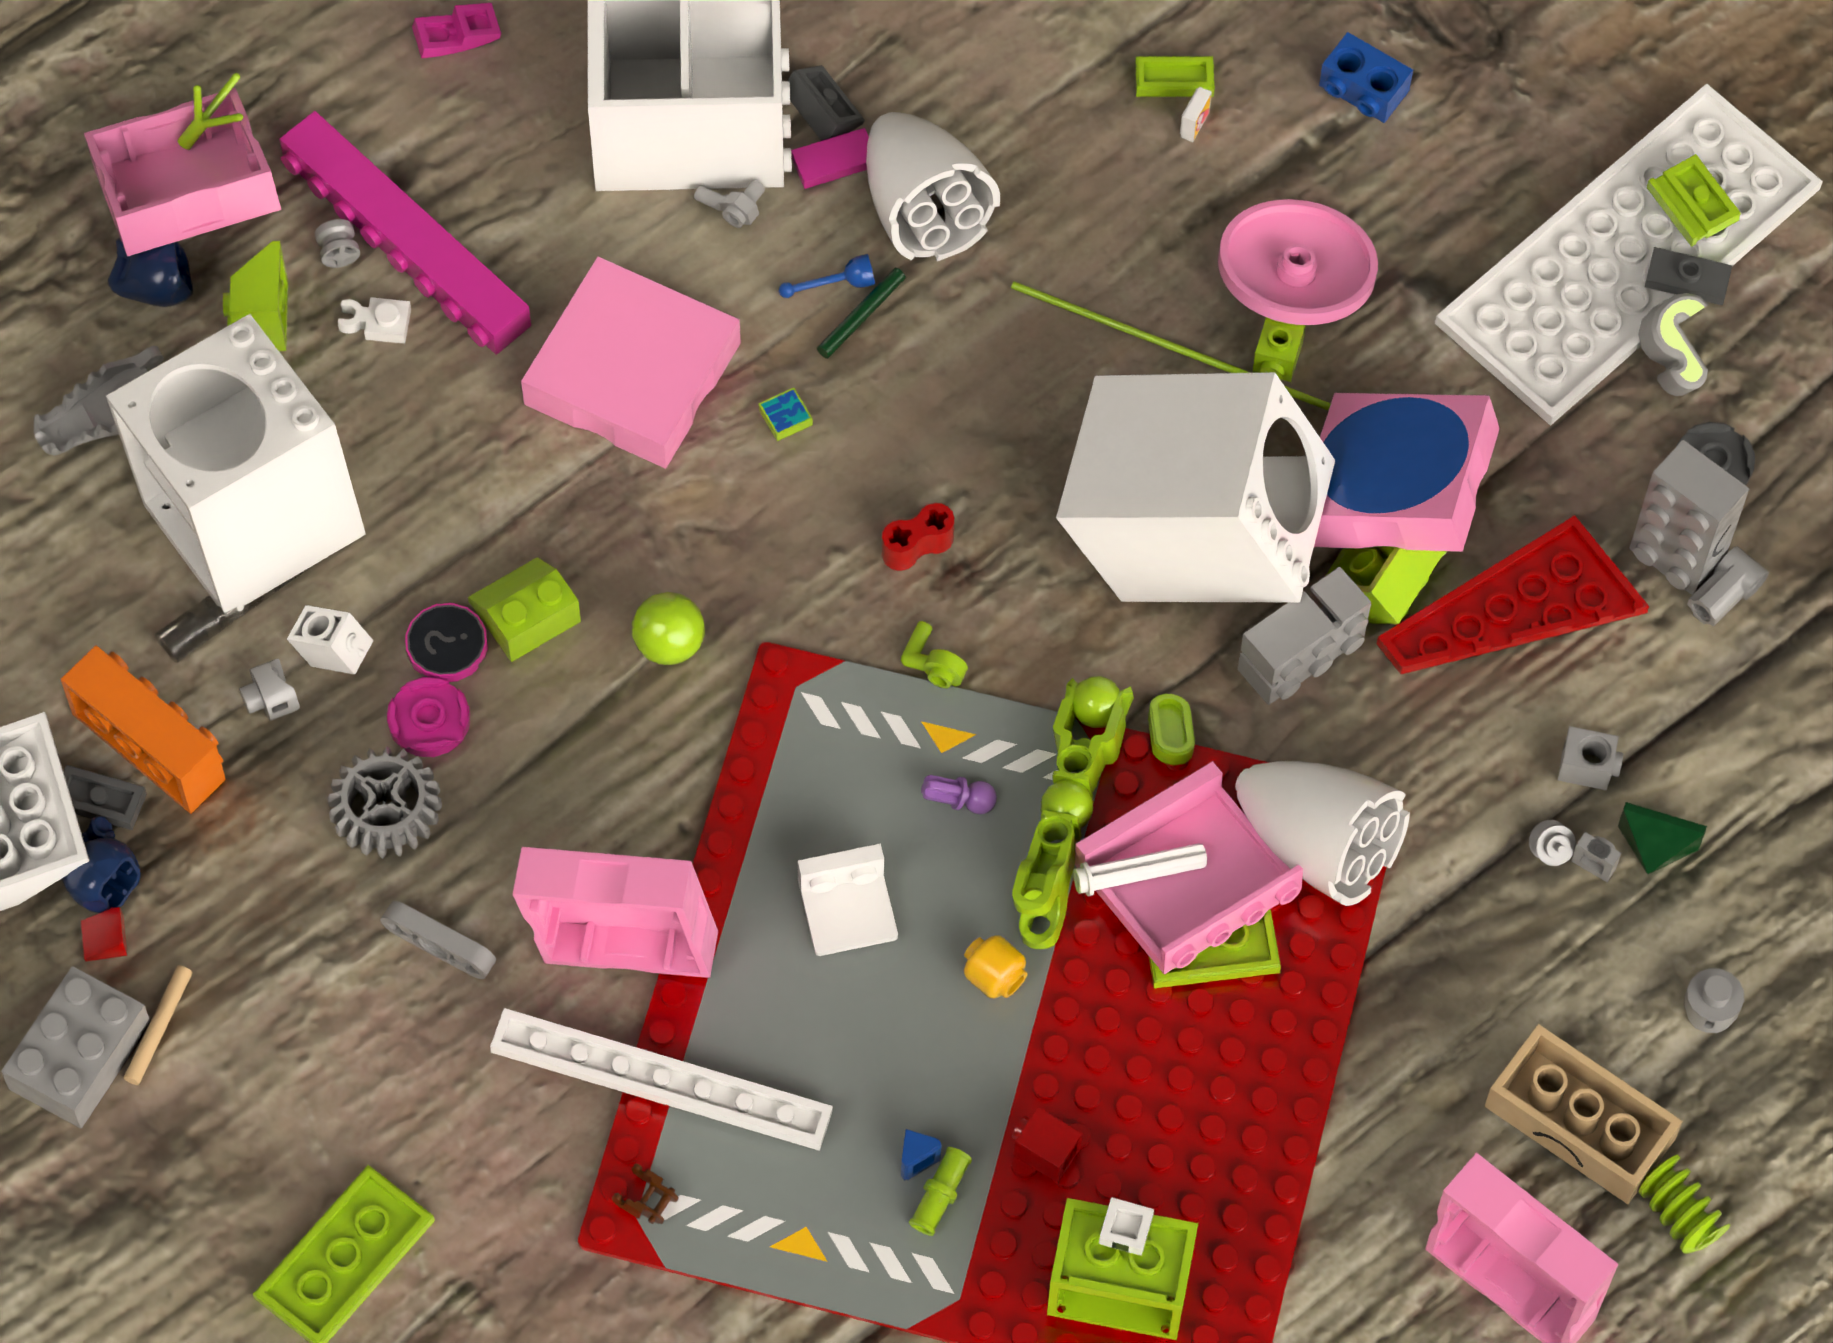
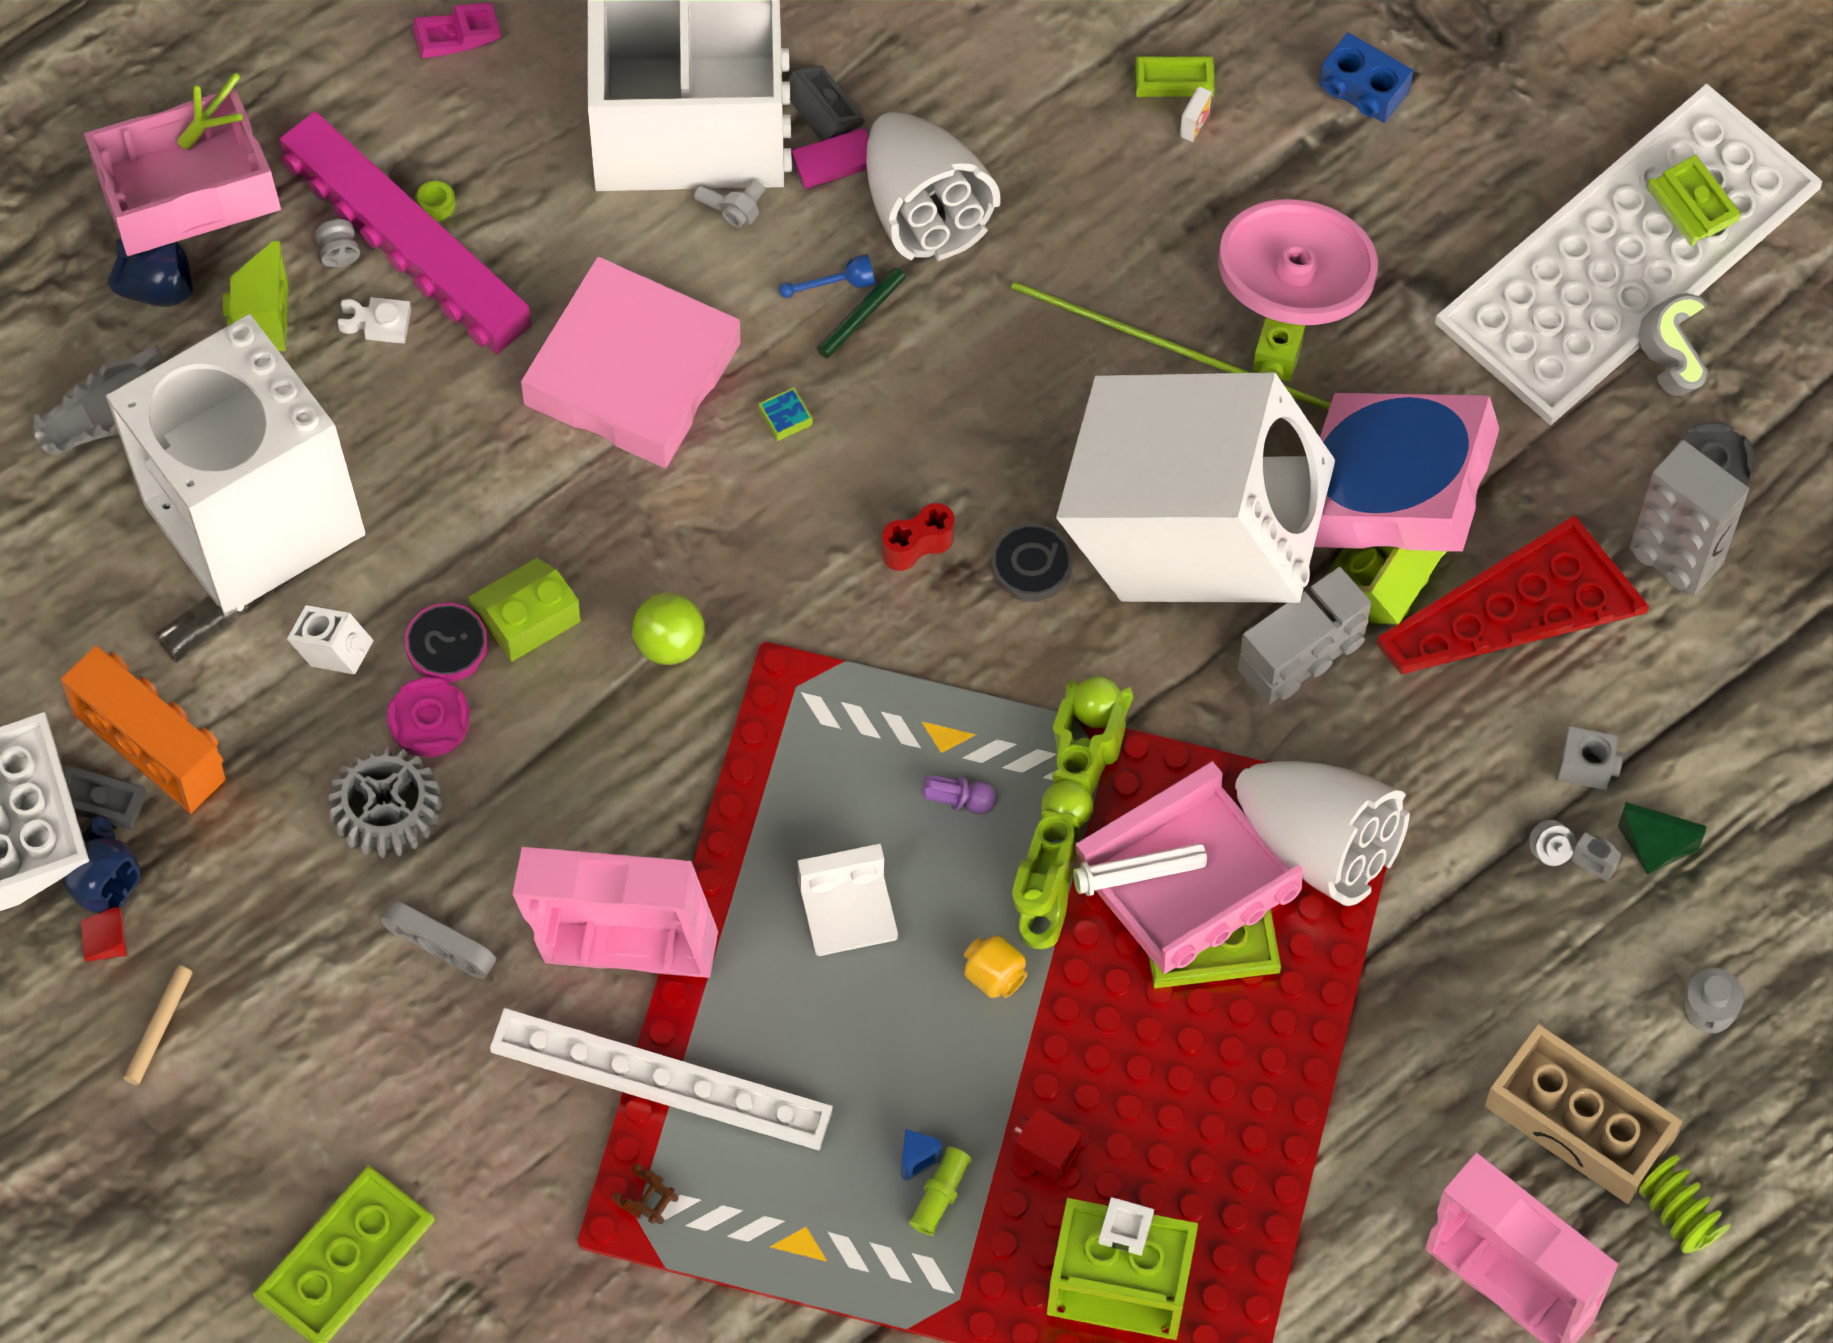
light grey brick [1,966,150,1129] -> none
light grey piece [239,659,300,721] -> none
lime plate [901,621,968,689] -> none
lime tile [1148,694,1195,765] -> none
dark grey plate [1645,247,1732,306] -> none
light grey piece [1687,546,1769,626] -> none
none -> lime tile [415,181,456,221]
none -> black tile [991,523,1072,602]

